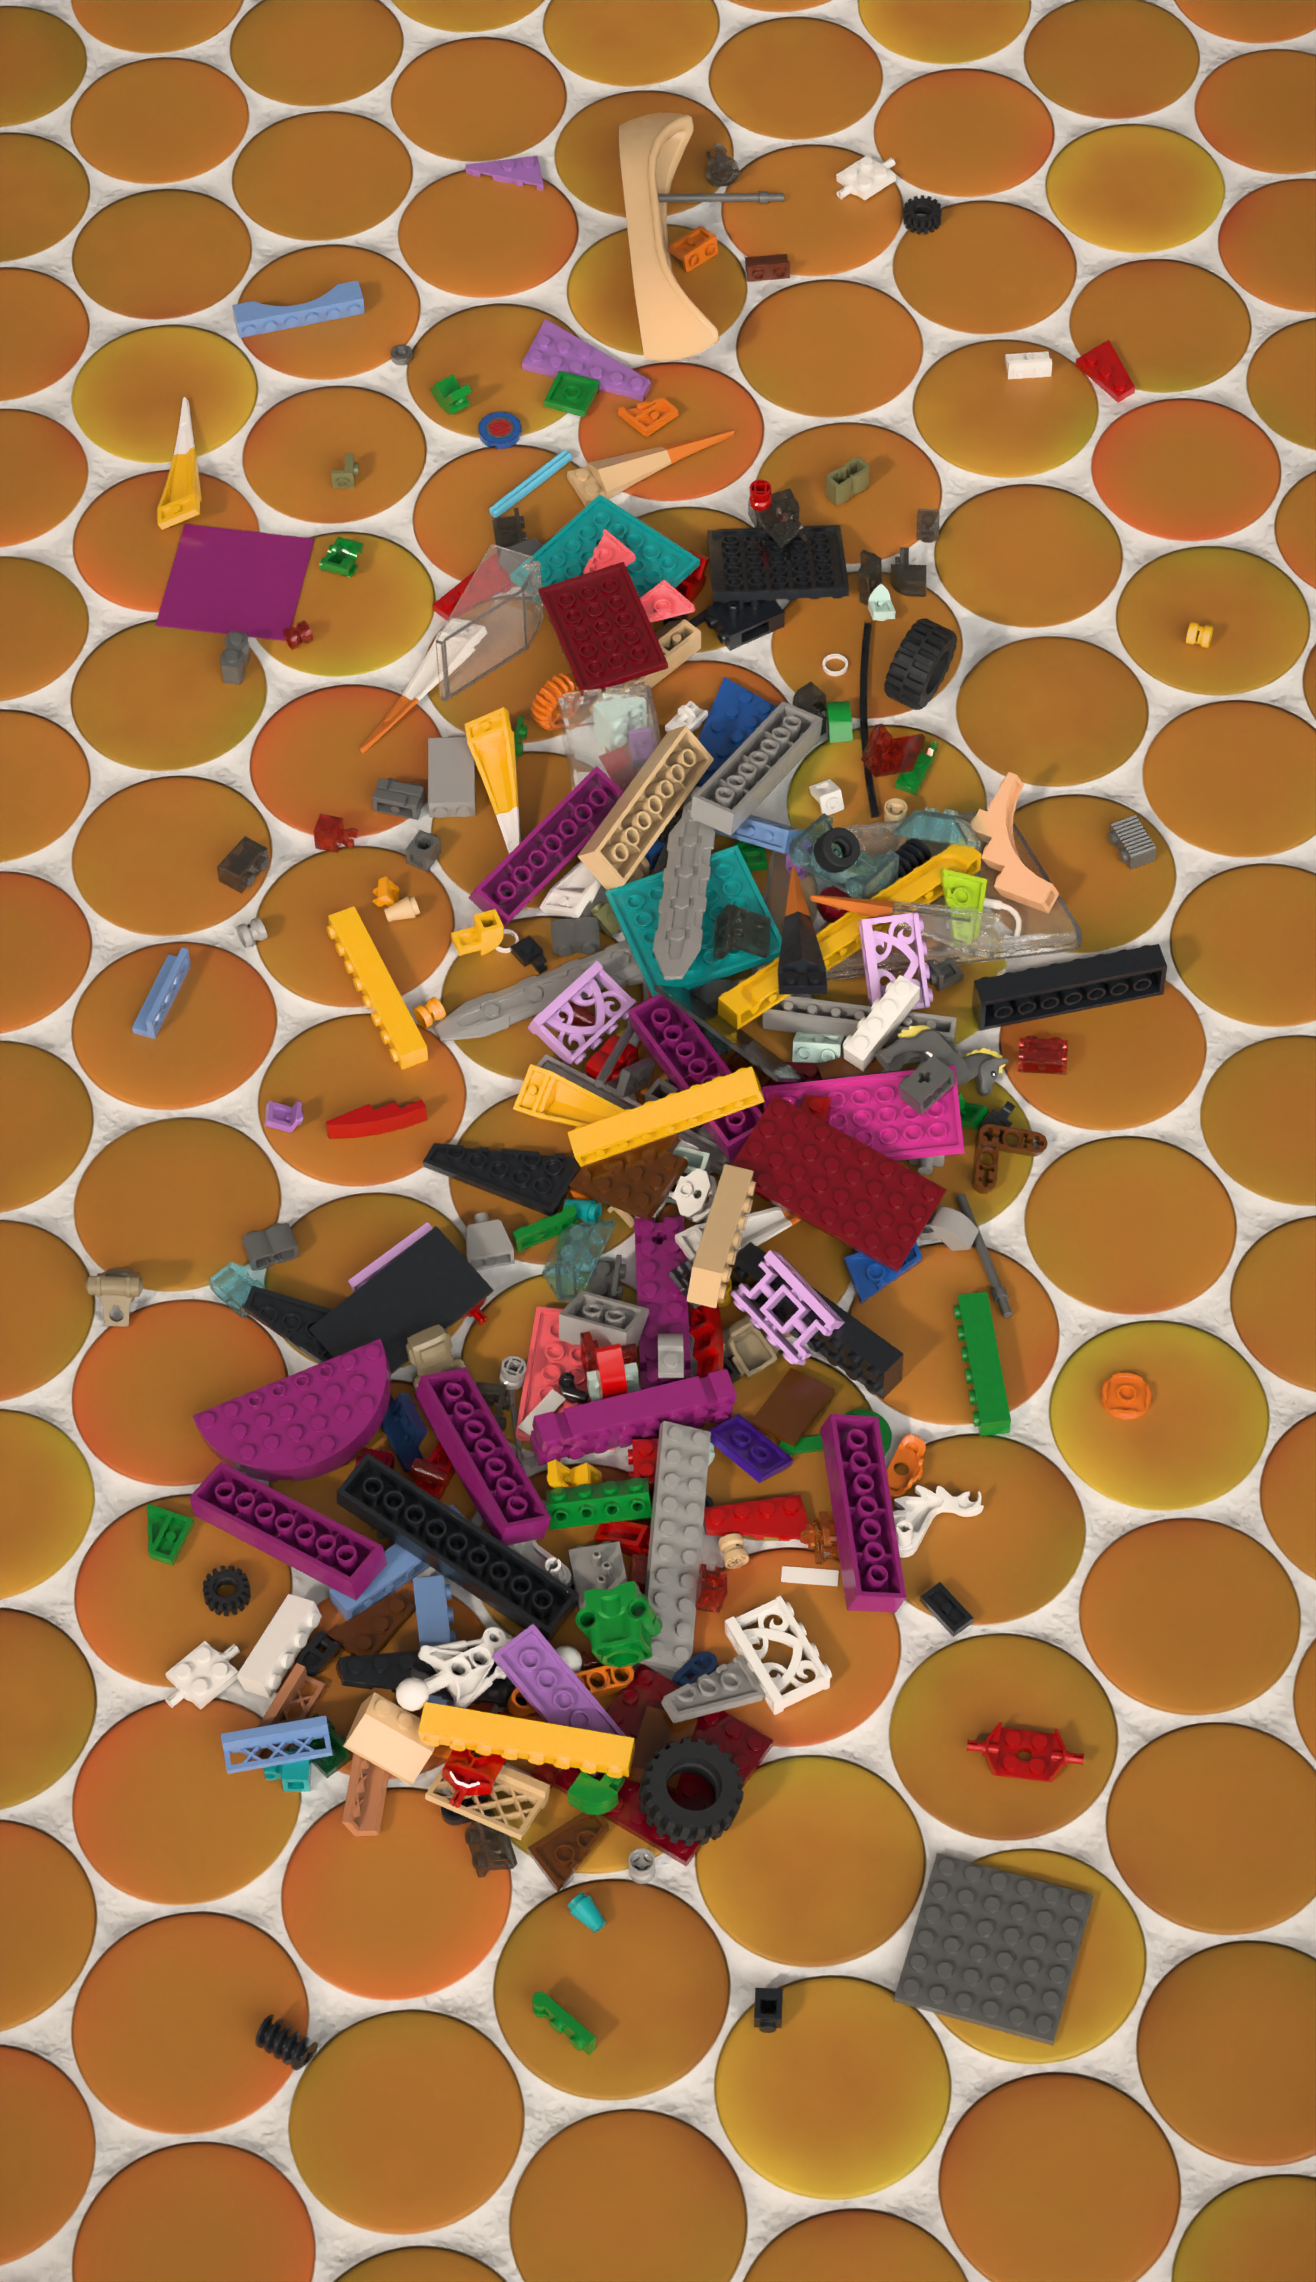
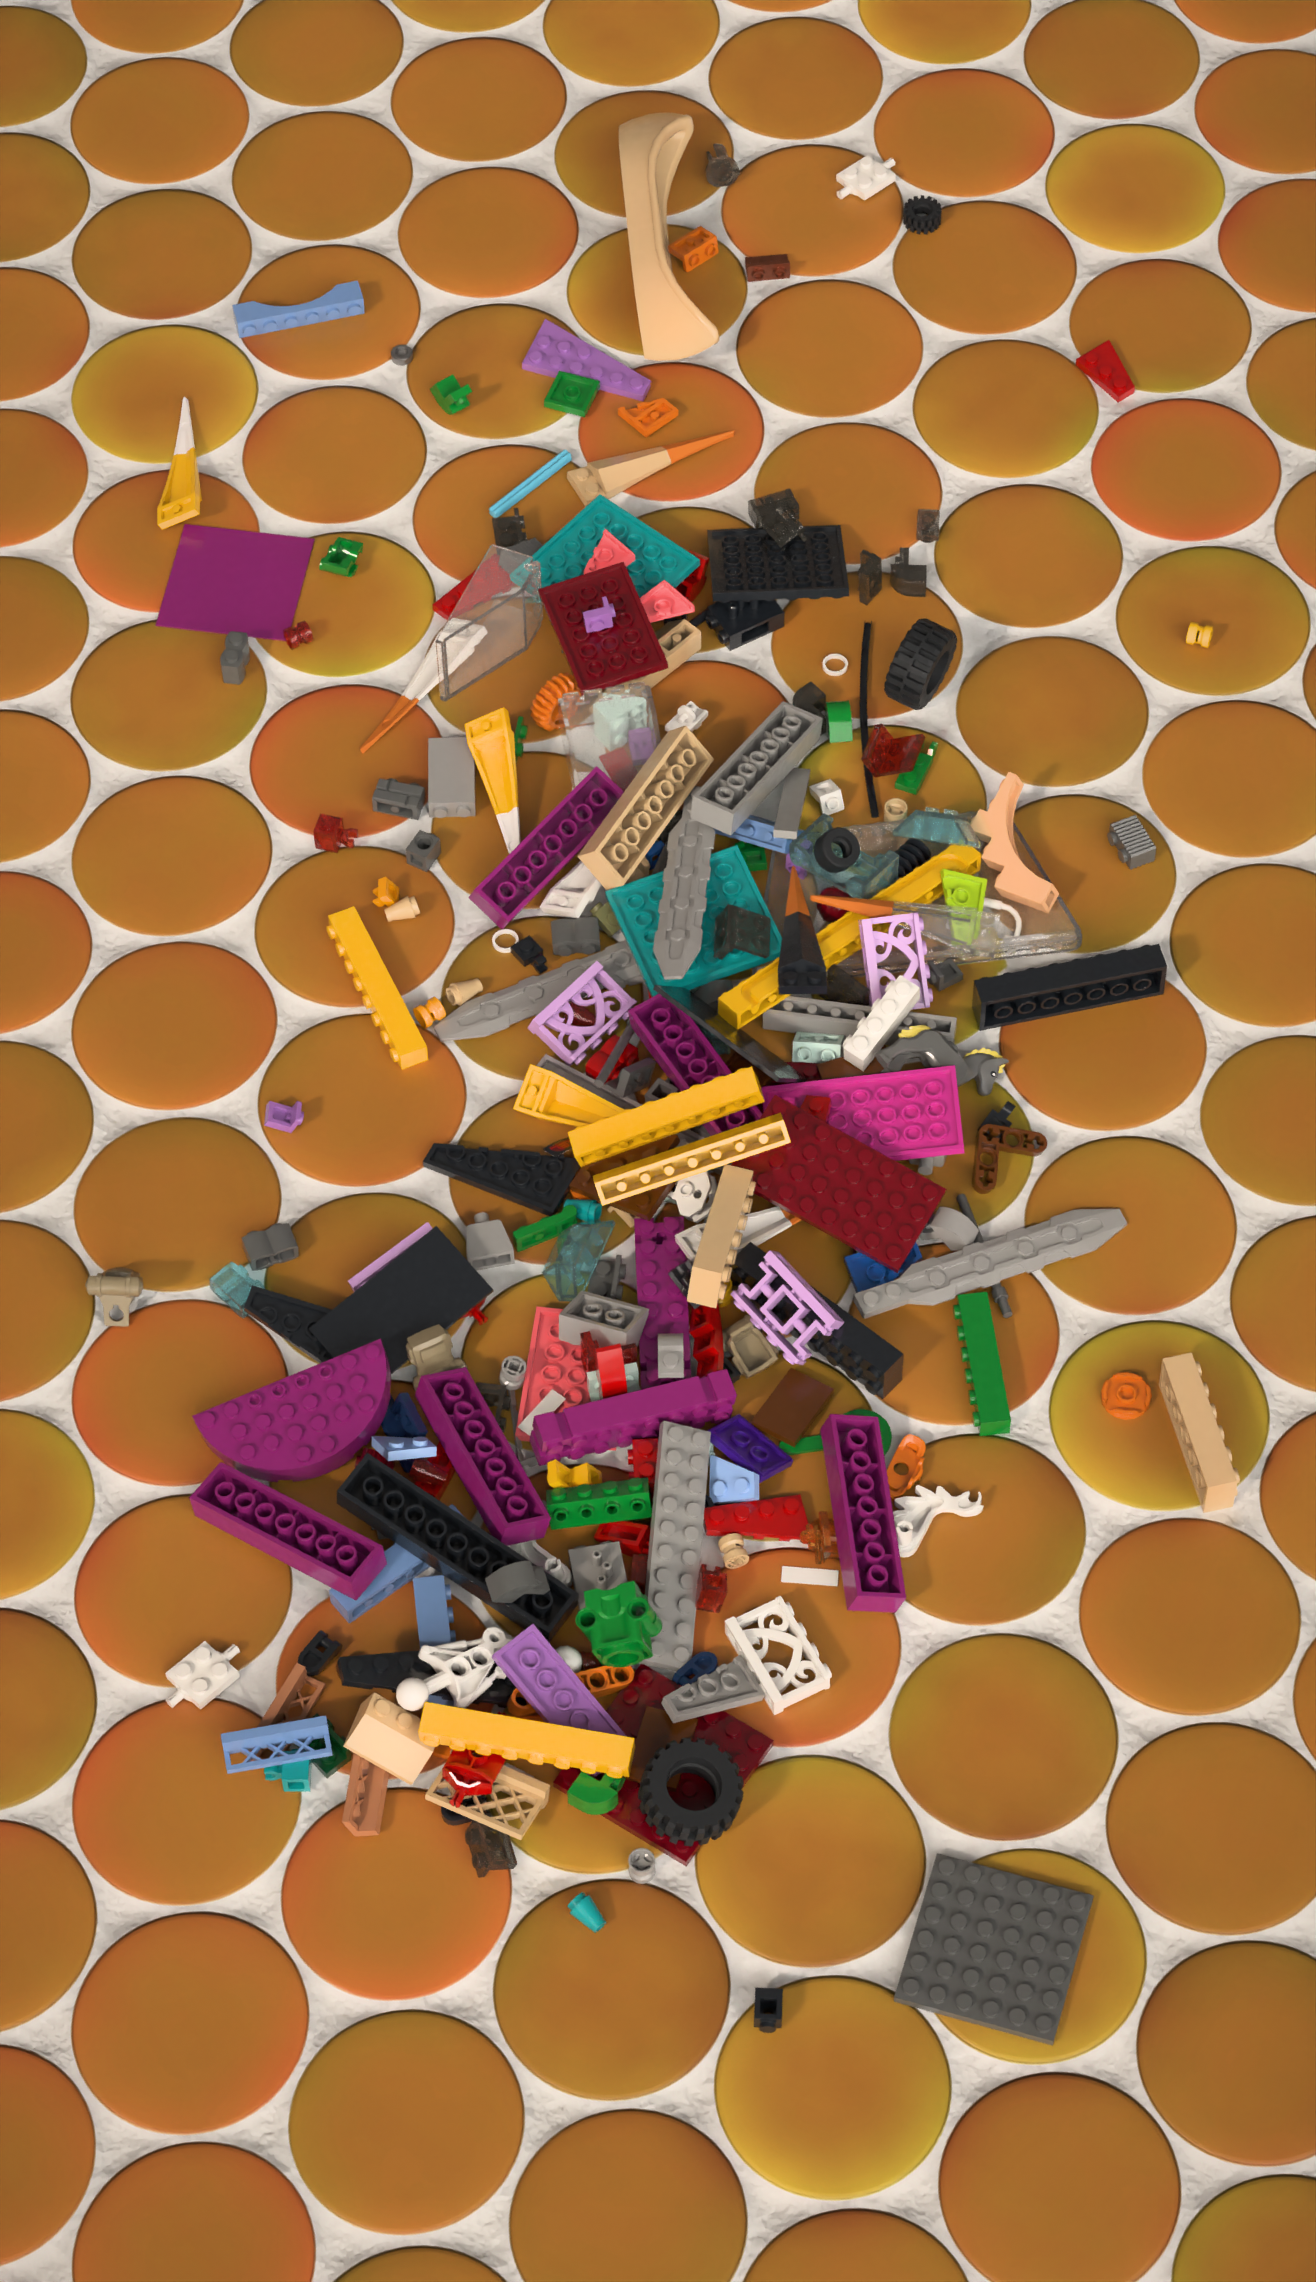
medium blue fence [132,947,191,1039] -> none
green wing [147,1504,194,1566] -> none
black tyre [203,1566,251,1616] -> none
clear smoke brick [217,836,269,894] -> none
light grey wheel [236,917,268,948] -> none
white brick [236,1594,322,1698] -> none
black piece [255,2014,318,2071] -> none
red slope [326,1100,427,1139] -> none
reddish brown wing [327,1592,416,1656] -> none
olive bracket [331,453,359,489] -> none
yellow brick [451,909,504,956] -> none
medium lavender wing [465,156,544,190] -> none
tile [478,412,522,449] -> none
reddish brown wing [527,1812,609,1892] -> none
clear red wheel [531,1763,566,1789] -> none
green plate [532,1992,596,2055] -> none
black arm [558,1372,589,1404] -> none
dark grey bar [658,191,784,204] -> none
blue wing [695,677,777,787] -> none
red wheel [749,479,772,511] -> none
olive brick [826,457,870,505] -> none
light aqua plate [868,584,896,621] -> none
dark grey brick [899,1055,955,1115] -> none
black plate [920,1582,974,1637] -> none
green bracket [958,1093,989,1130] -> none
red plate [966,1722,1084,1783] -> none
white bracket [1005,351,1052,379] -> none
clear red brick [1018,1036,1068,1075] -> none
none -> light blue wing [371,1436,437,1461]
none -> tan cone [446,978,483,1006]
none -> dark grey brick [485,1561,550,1603]
none -> sticker [543,1137,572,1157]
none -> medium lavender bracket [582,596,616,633]
none -> yellow brick [593,1113,791,1206]
none -> light blue wing [709,1455,759,1505]
none -> light grey tile [773,768,810,839]
none -> clear smoke bracket [819,964,870,1006]
none -> light grey plate [853,1209,1127,1319]
none -> tan brick [1159,1352,1240,1513]

